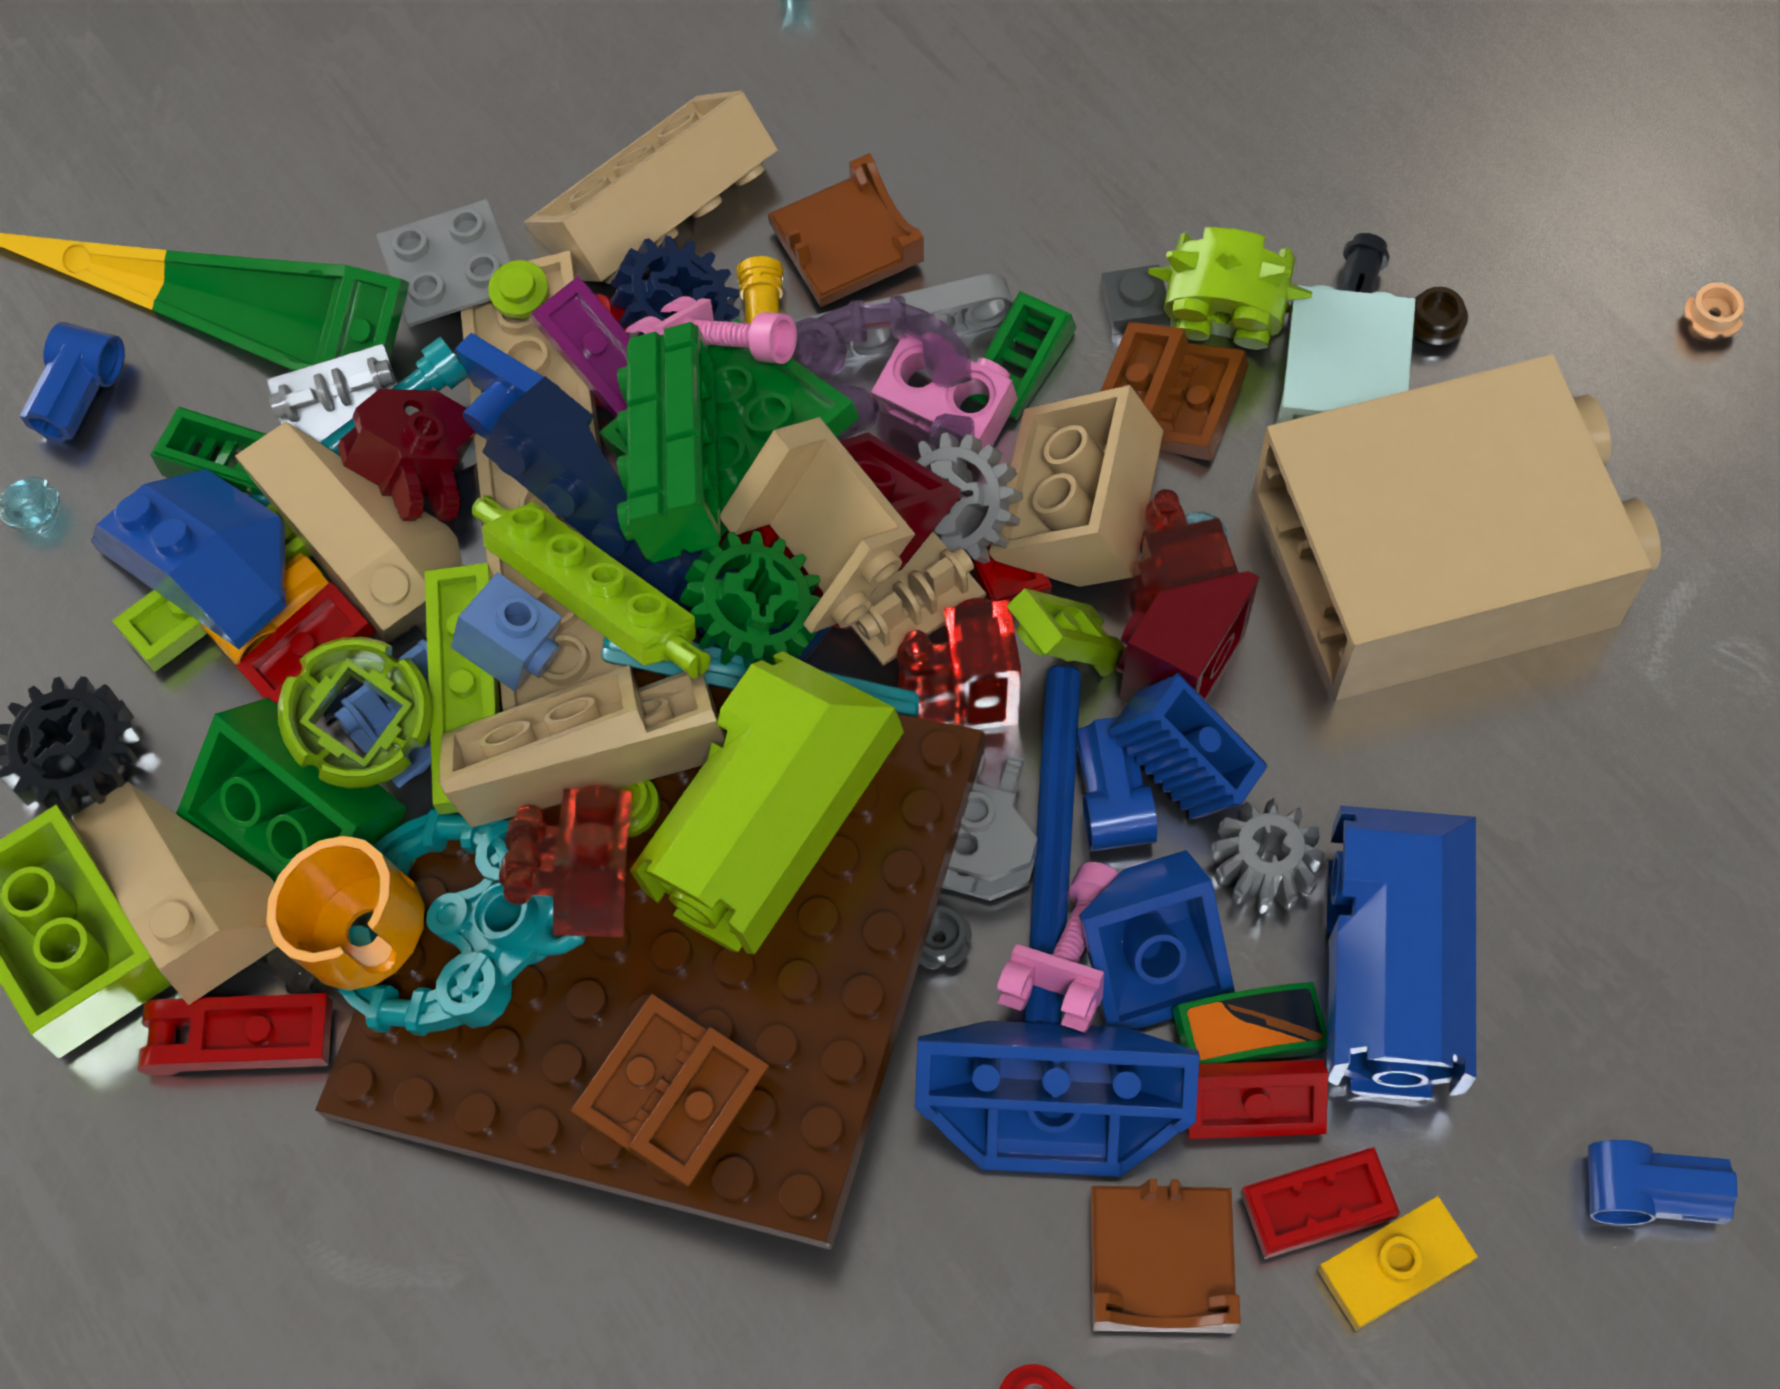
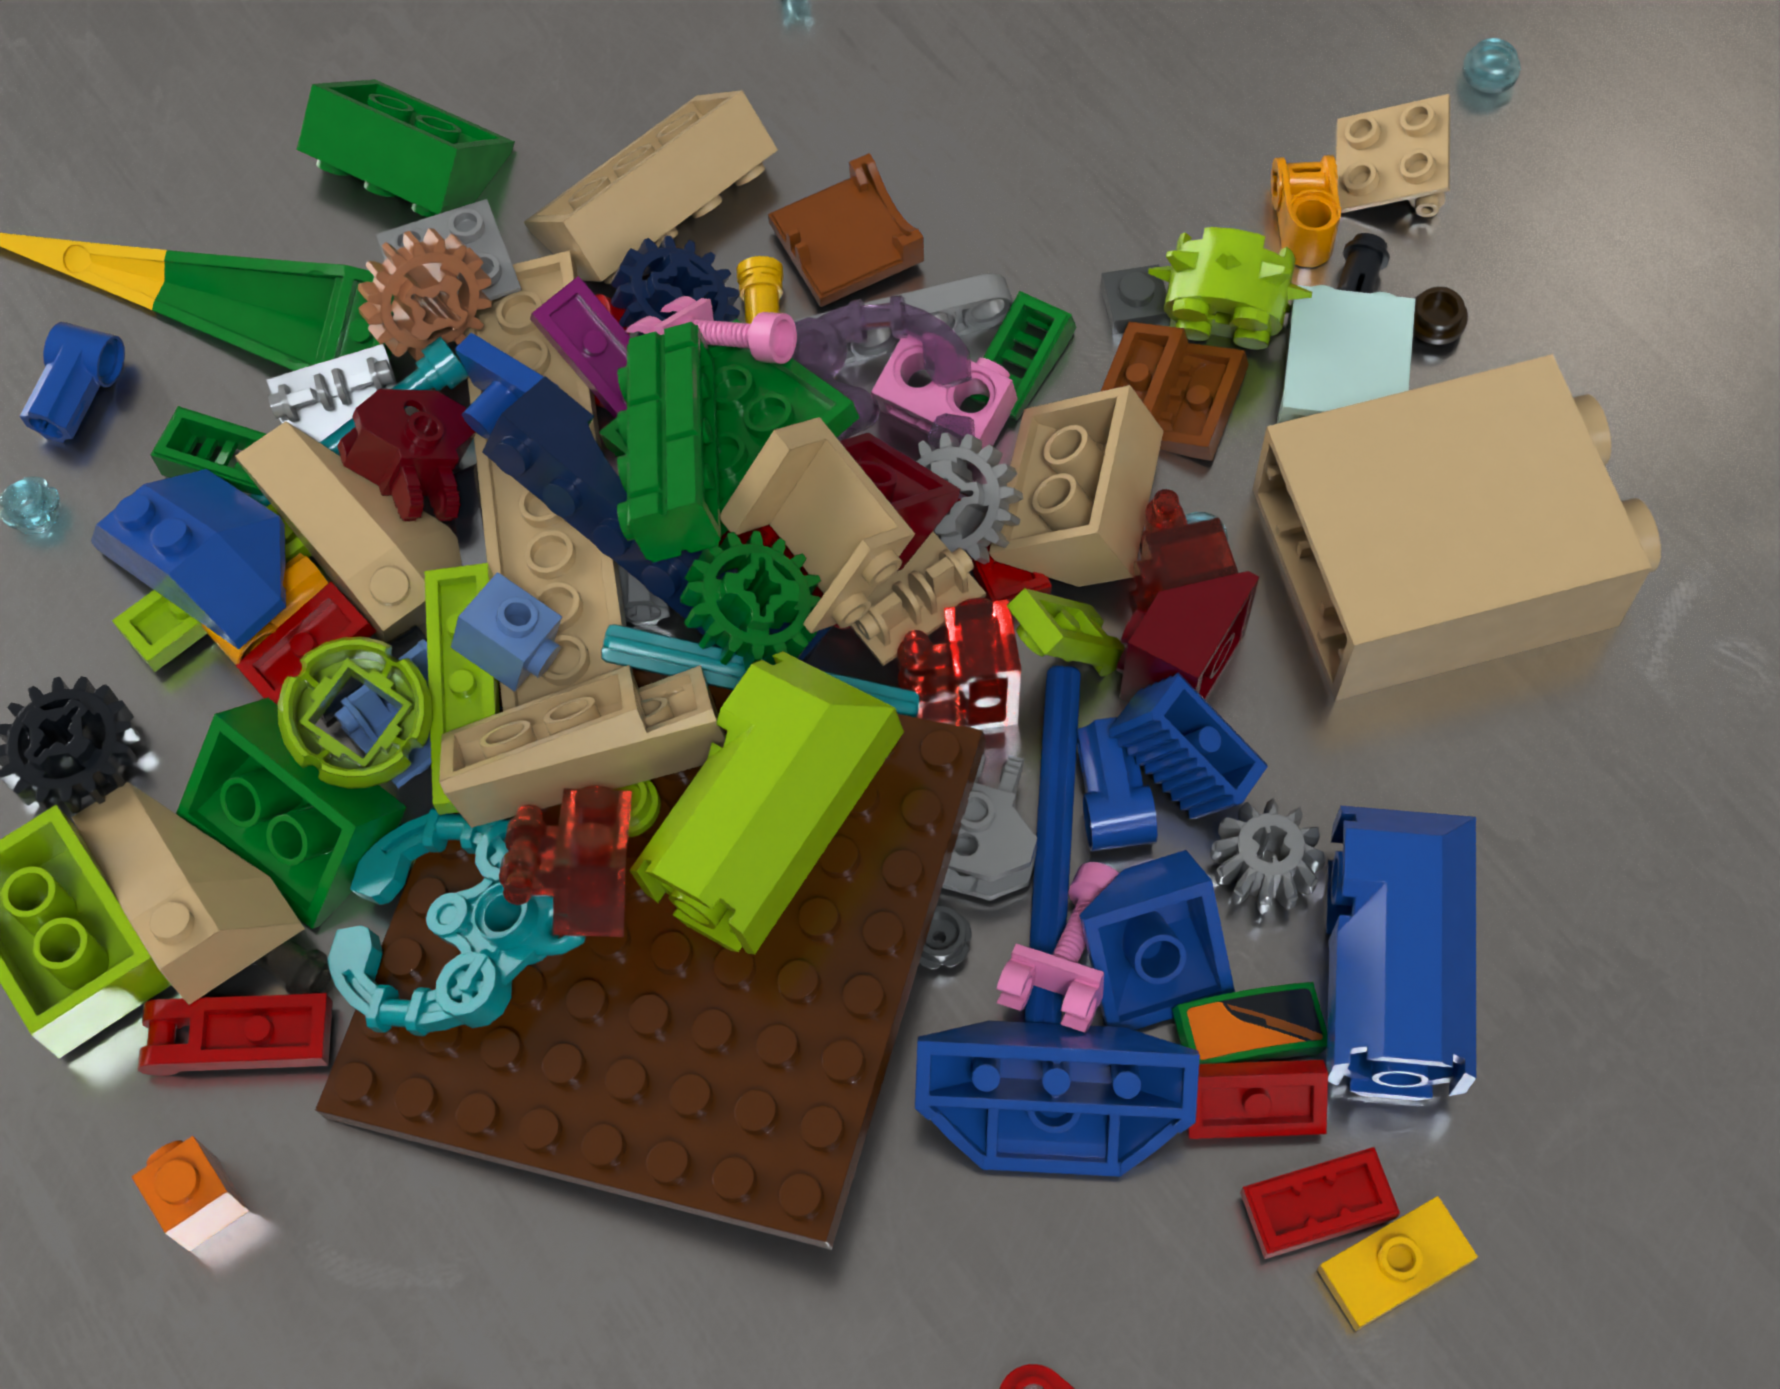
light orange piece [266,836,425,991] -> none
lime plate [472,495,711,678] -> none
lime plate [488,260,549,319] -> none
dark orange slope [571,993,769,1188] -> none
dark orange piece [1091,1179,1241,1333] -> none
blue piece [1588,1140,1738,1225] -> none
light nougat plate [1684,283,1744,339] -> none
none -> orange brick [131,1136,249,1252]
none -> green slope [296,79,515,217]
none -> nougat gear [357,228,492,361]
none -> light orange piece [1271,155,1341,268]
none -> tan hinge [1336,94,1450,217]
none -> clear light blue plate [1462,38,1521,93]

